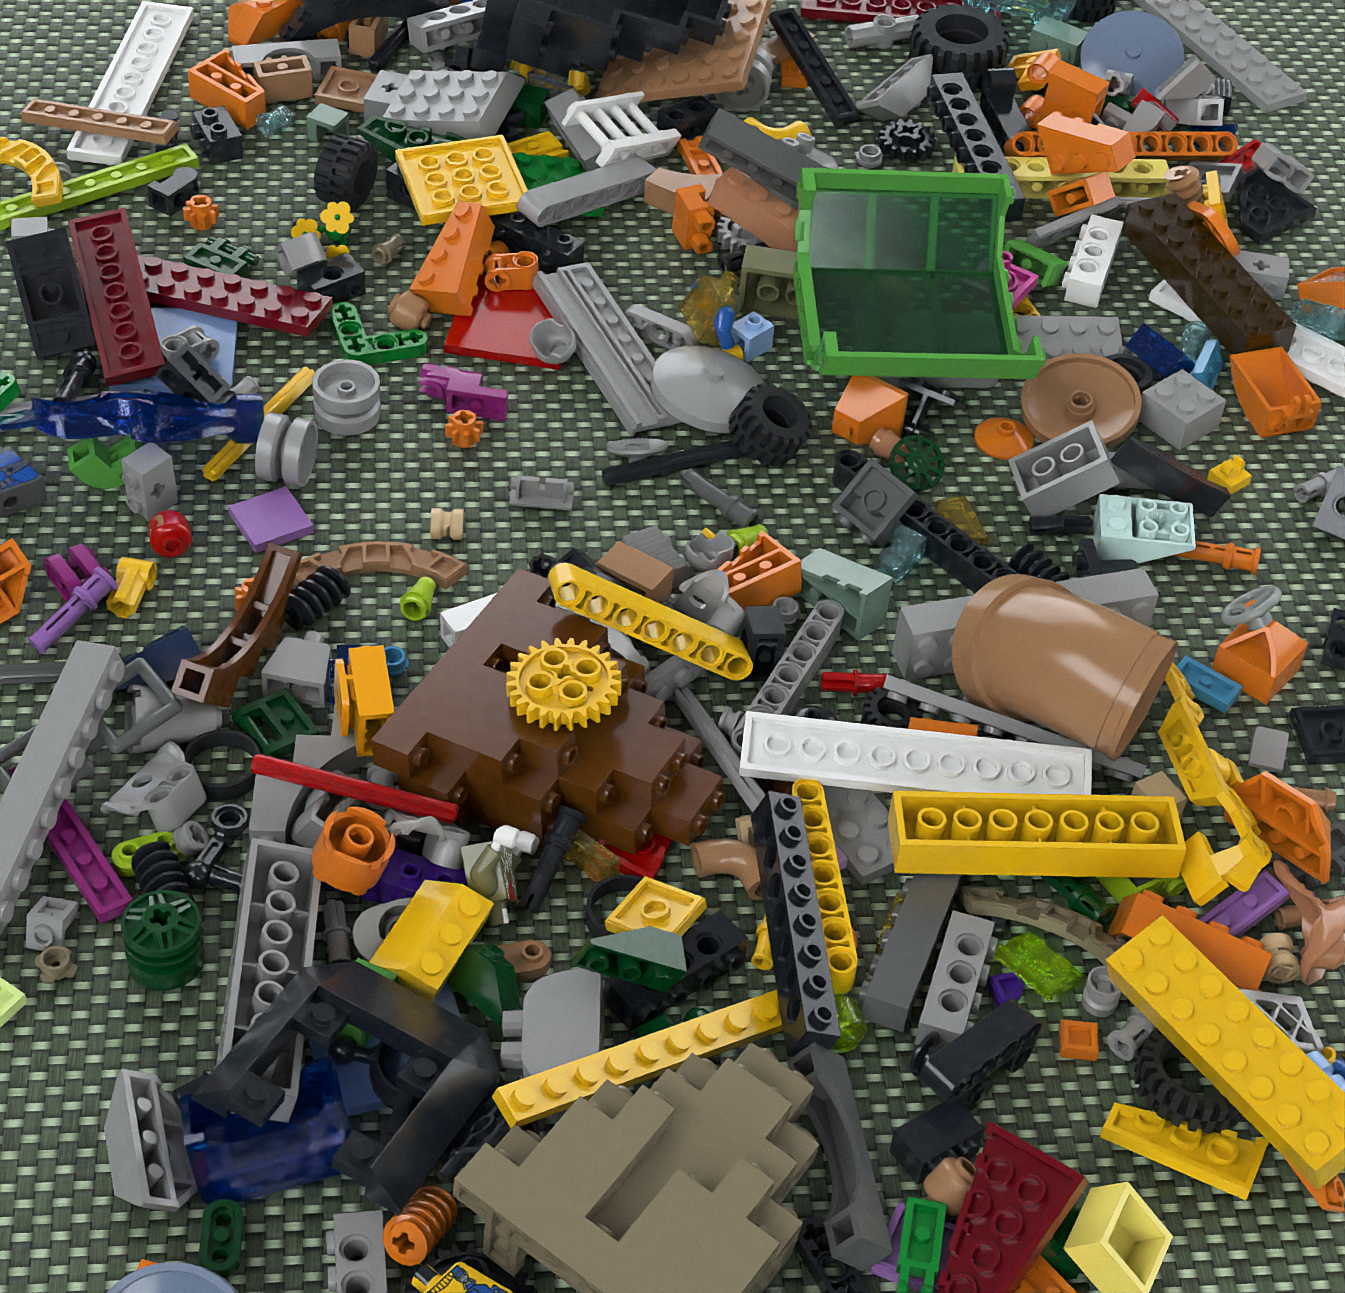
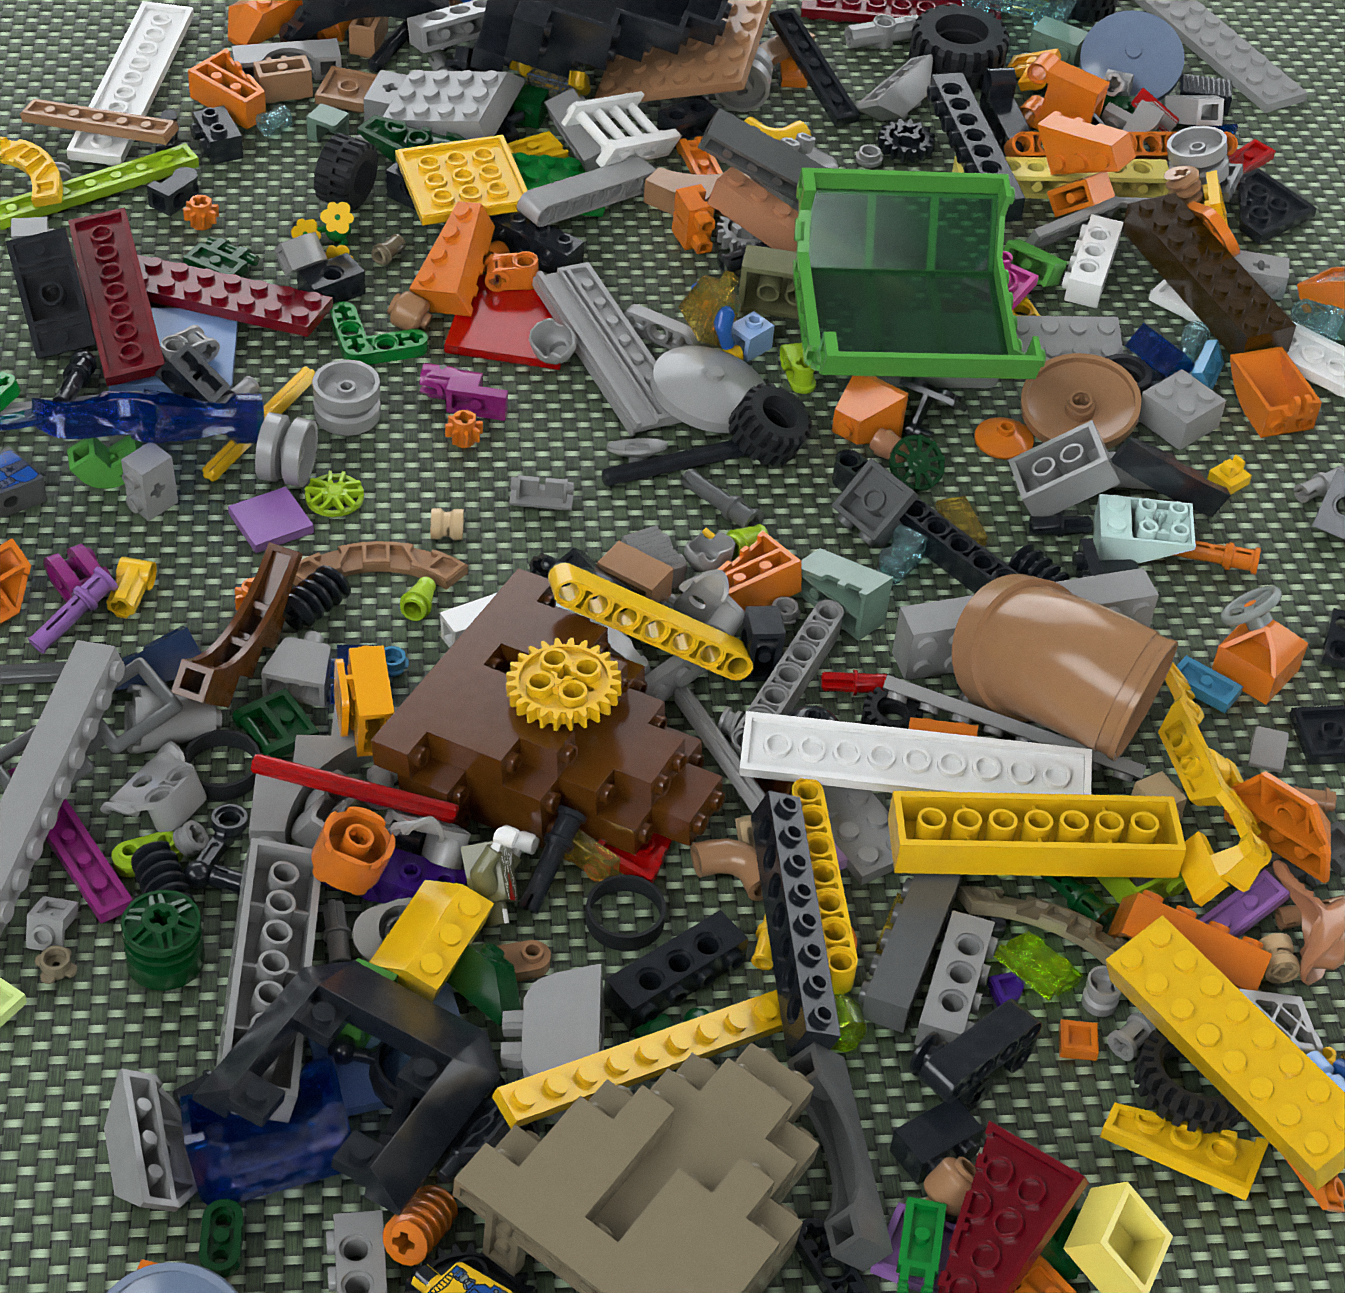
red head [147,510,192,558] -> none
dark green slope [570,926,687,992] -> none
yellow plate [605,876,707,936] -> none
light grey slope [1154,54,1216,100] -> none
light grey brick [1251,143,1314,193] -> none
none -> lime wheel [305,471,364,517]
none -> lime piece [780,342,816,394]
none -> light grey wheel [1167,126,1229,189]

